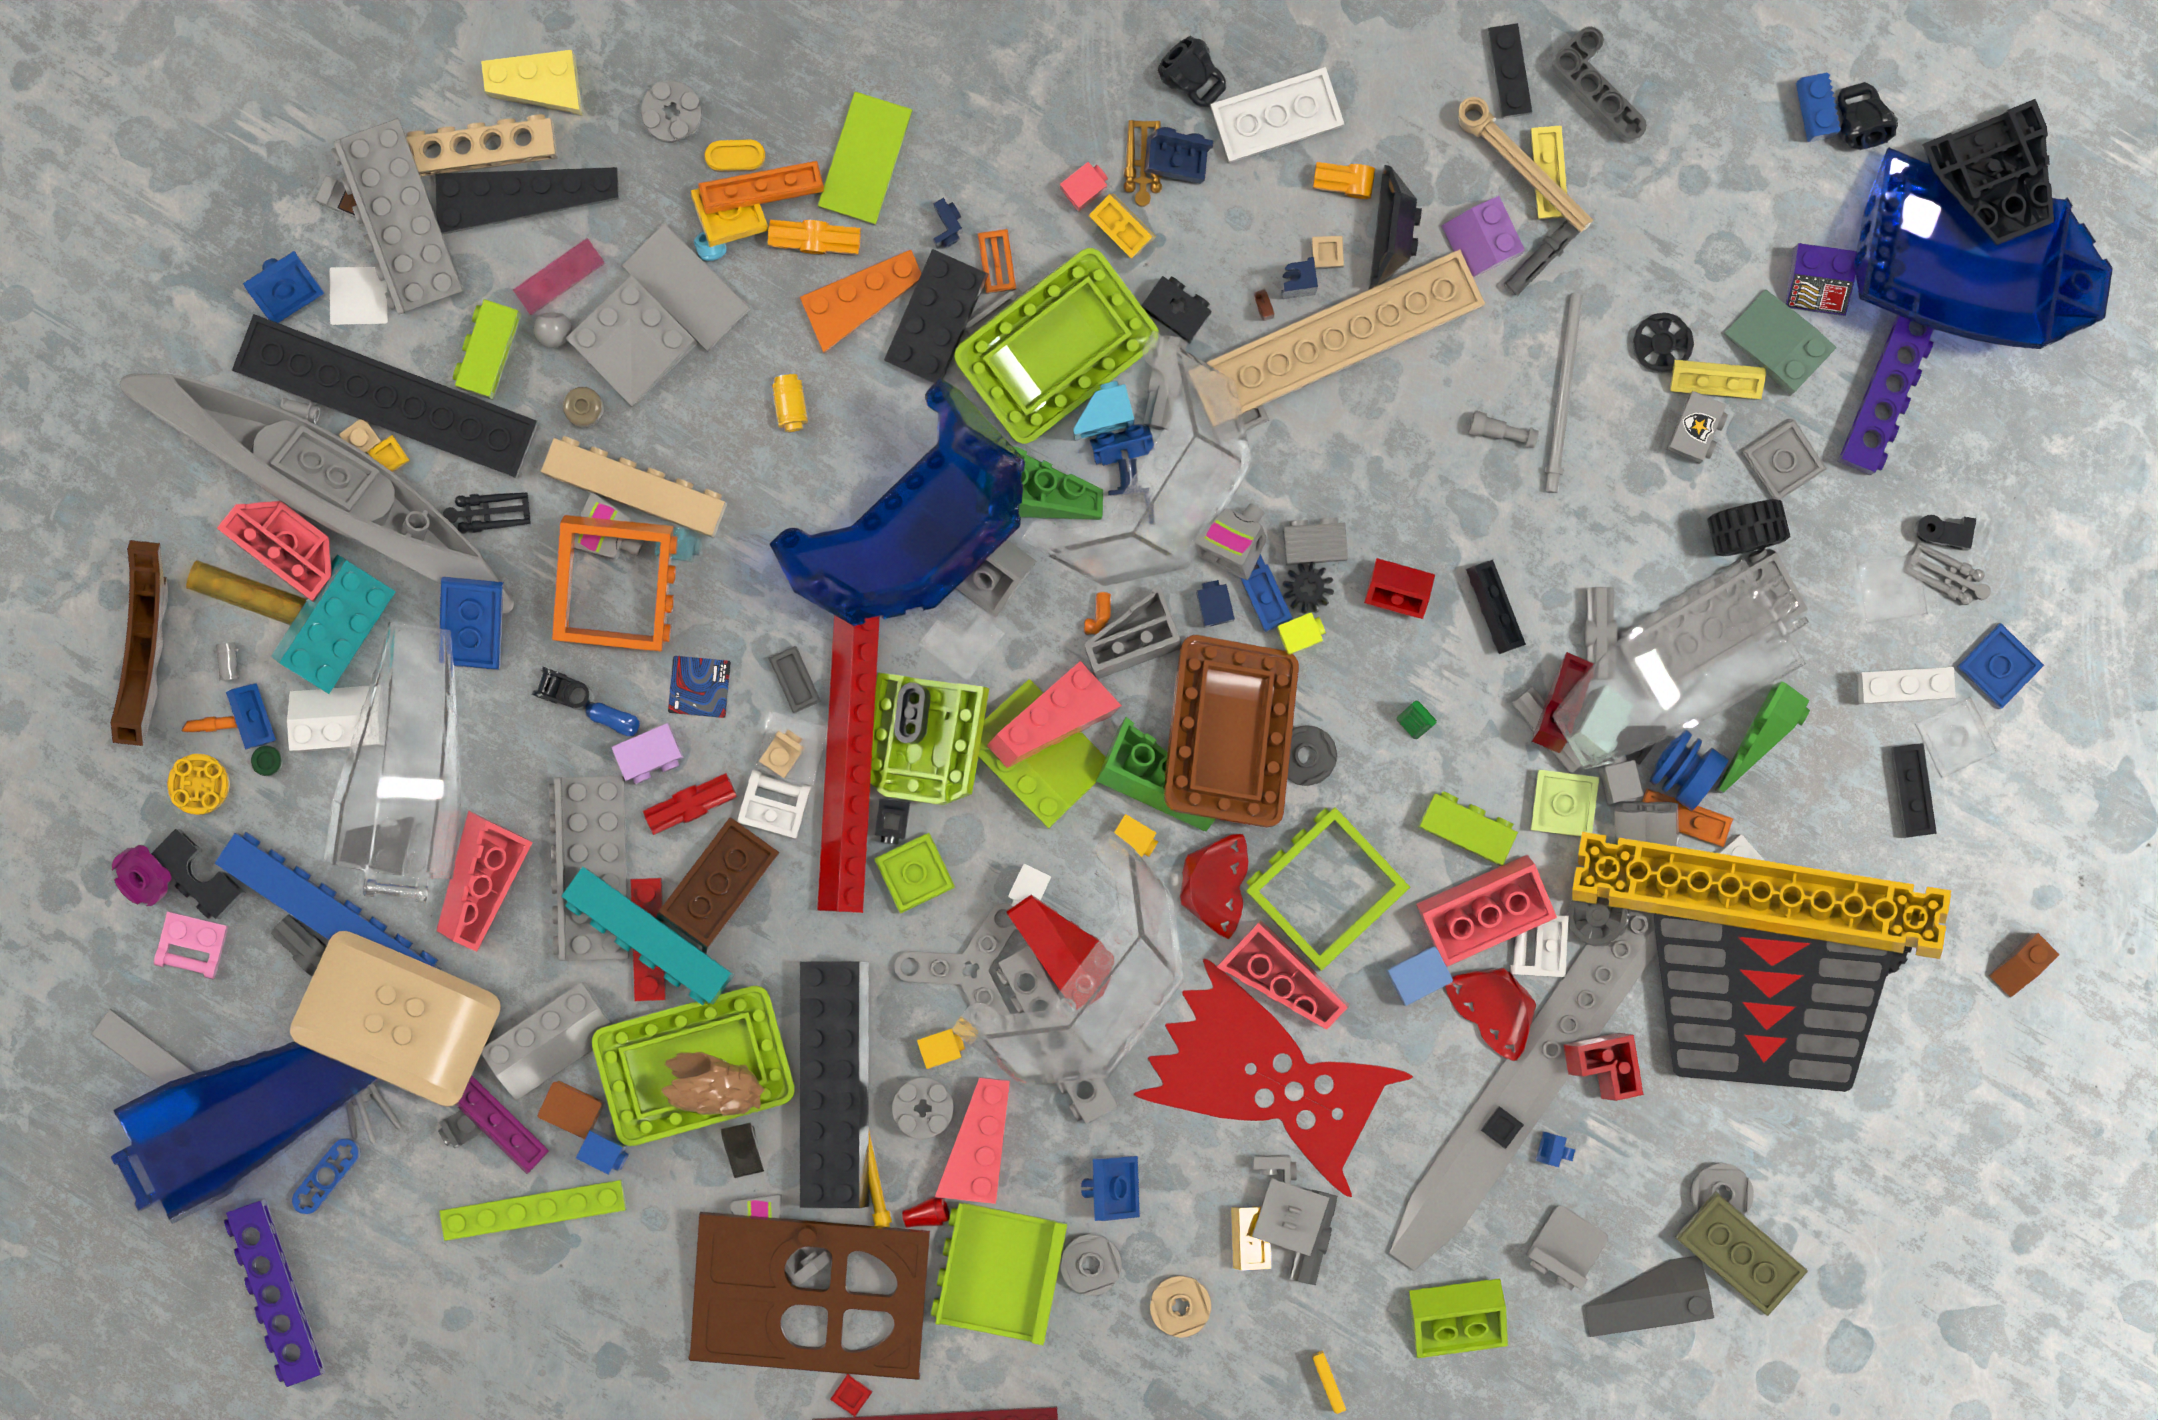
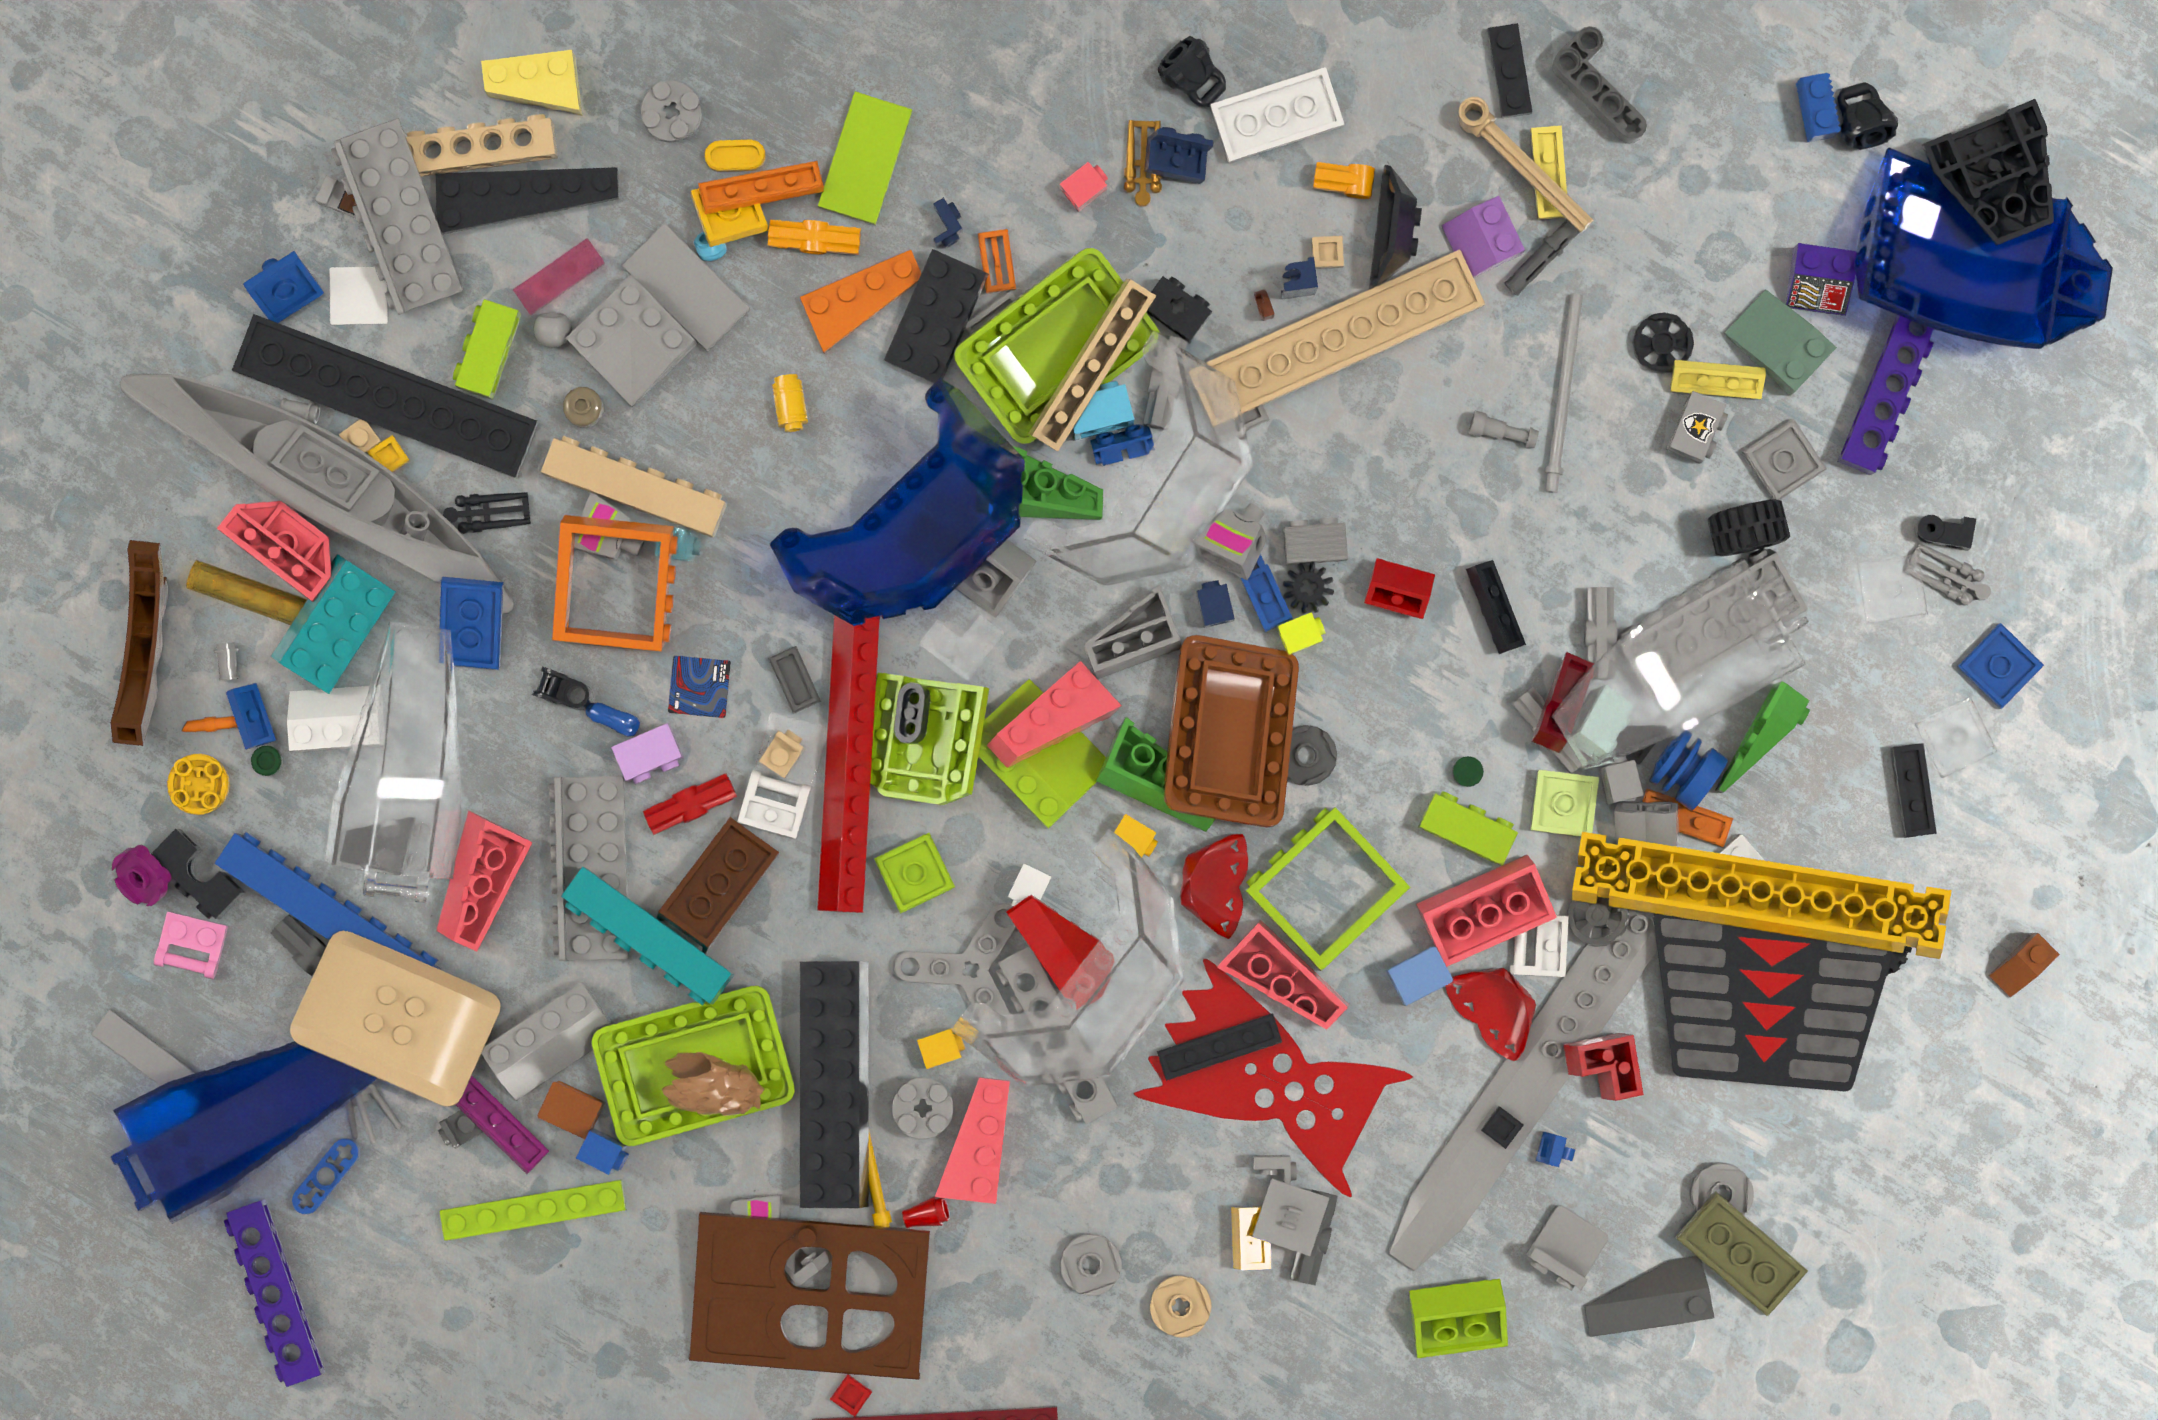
red plate [630,878,666,1001] -> none
clear smoke slope [721,1122,764,1178] -> none
black window [875,798,911,844] -> none
lime panel [931,1202,1067,1346] -> none
blue tile [1081,1156,1140,1221] -> none
orange arm [1084,592,1111,635] -> none
yellow hinge [1088,194,1157,258] -> none
dark blue bracket [1108,458,1152,523] -> none
yellow tile [1312,1351,1346,1414] -> none
green slope [1397,700,1437,739] -> none
white brick [1857,667,1956,705] -> none
none -> tan brick [1028,278,1156,451]
none -> black tile [1157,1013,1282,1081]
none -> dark green tile [1452,756,1484,787]

